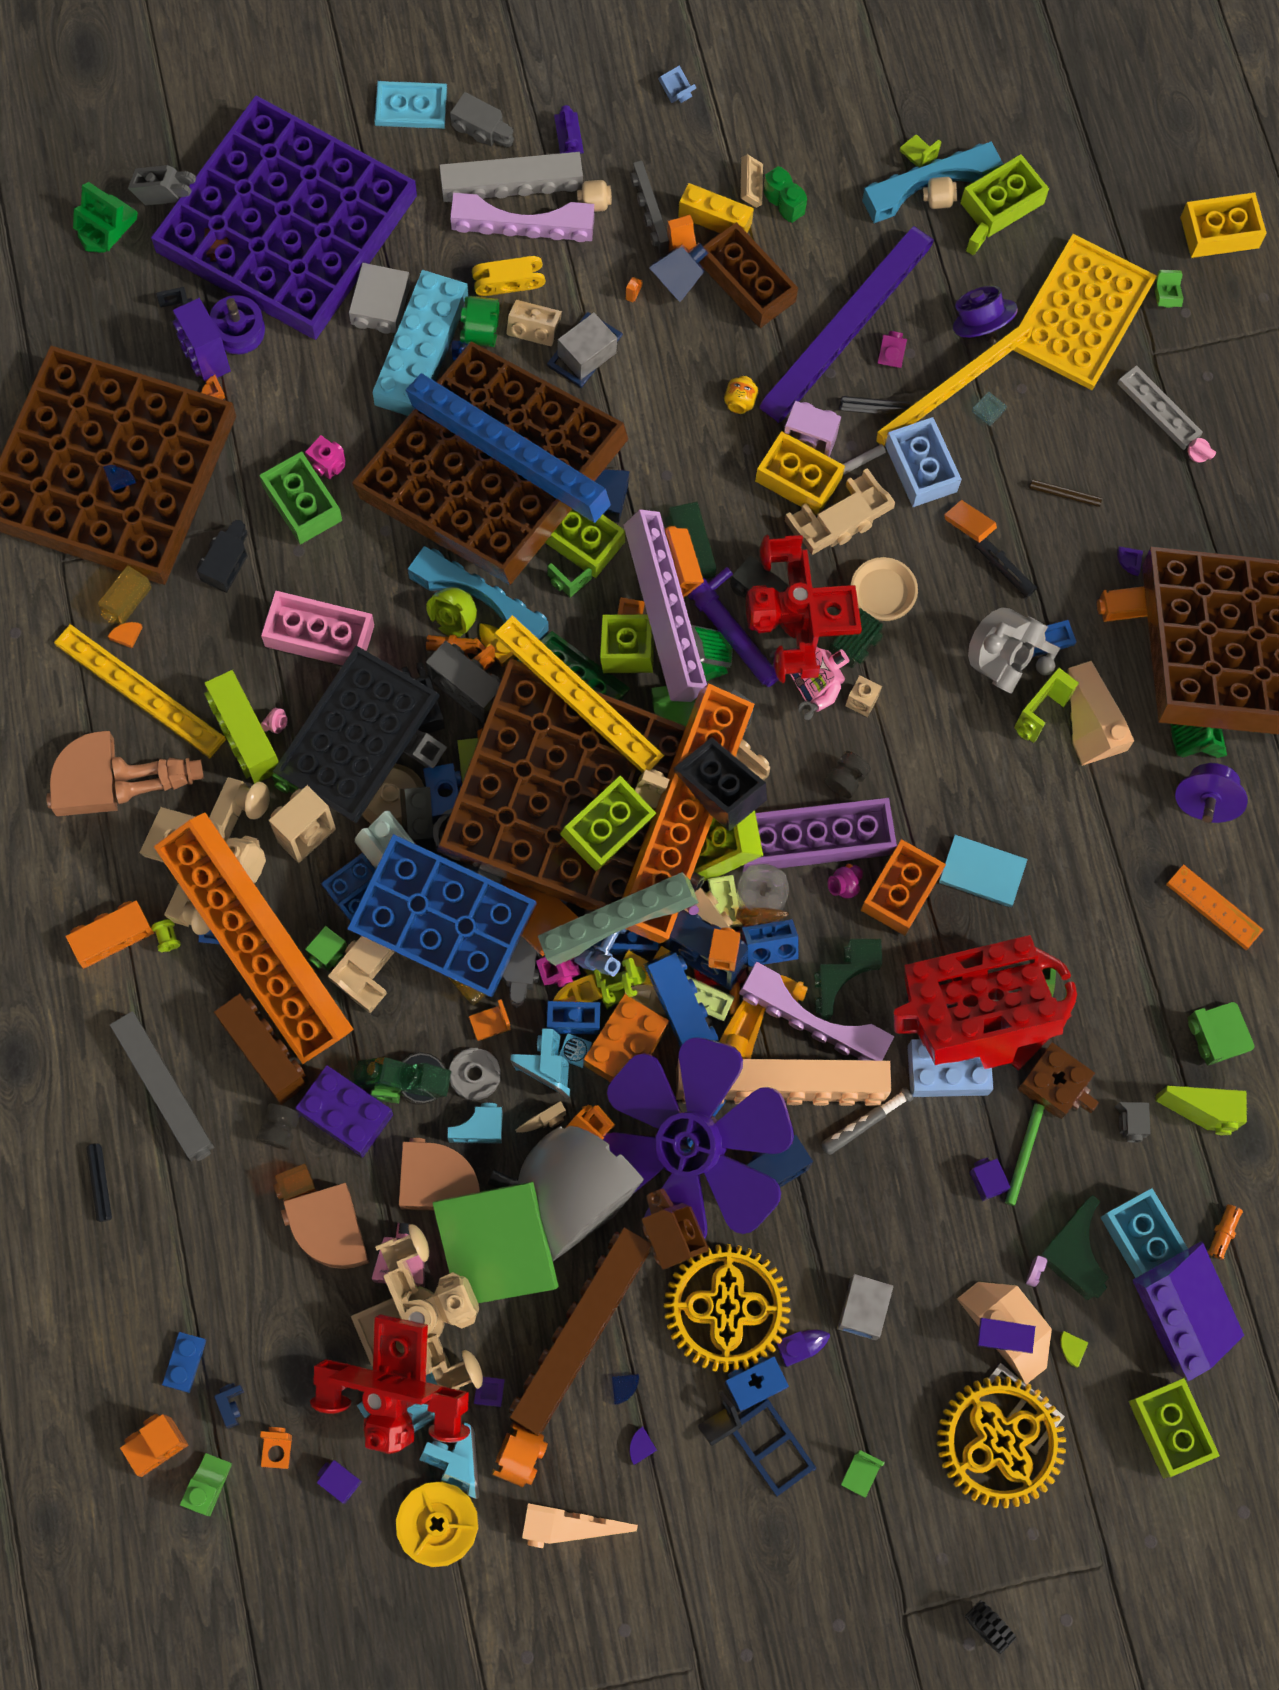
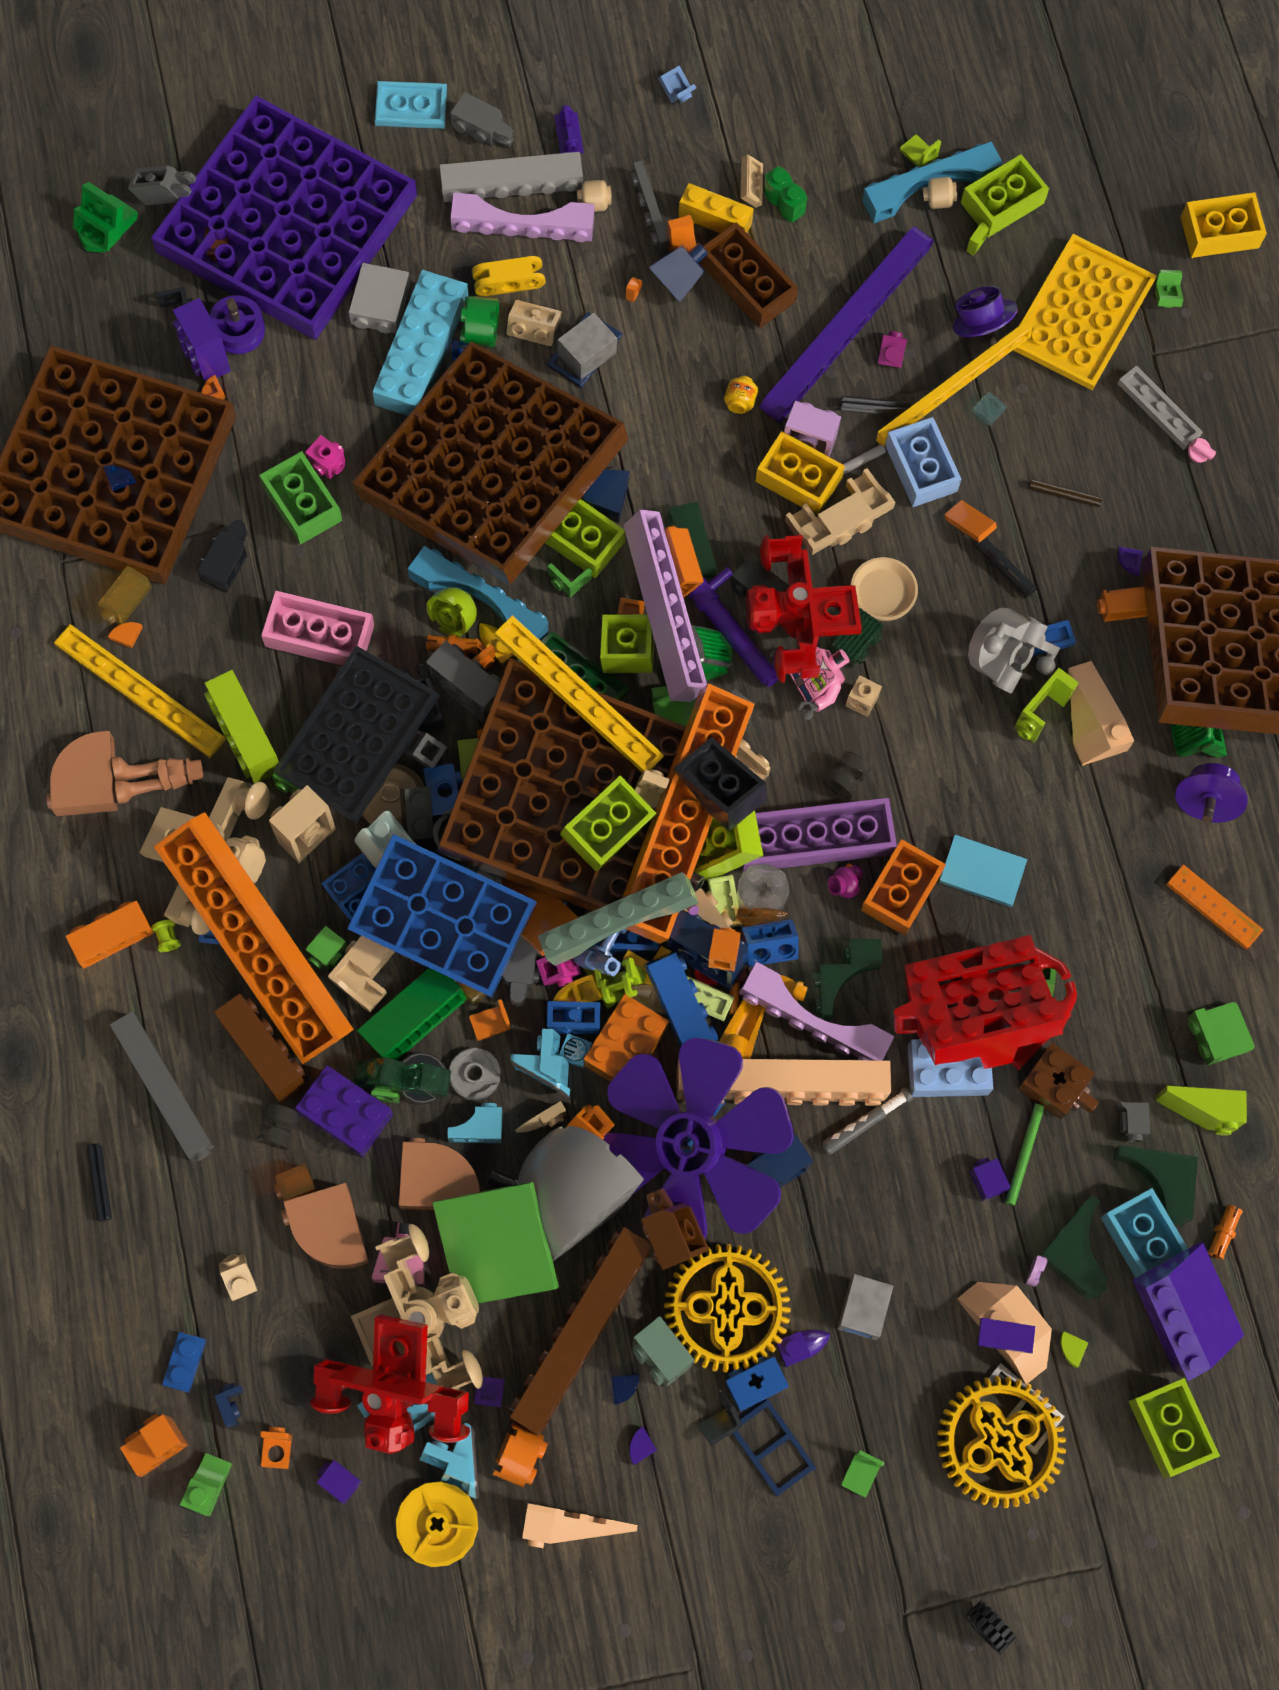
bright pink plate [261,708,287,734] -> none
blue brick [405,373,611,523] -> none
none -> tan bracket [219,1254,257,1301]
none -> green brick [357,968,467,1066]
none -> sand green brick [632,1316,695,1387]
none -> clear green arch [1113,1145,1198,1226]

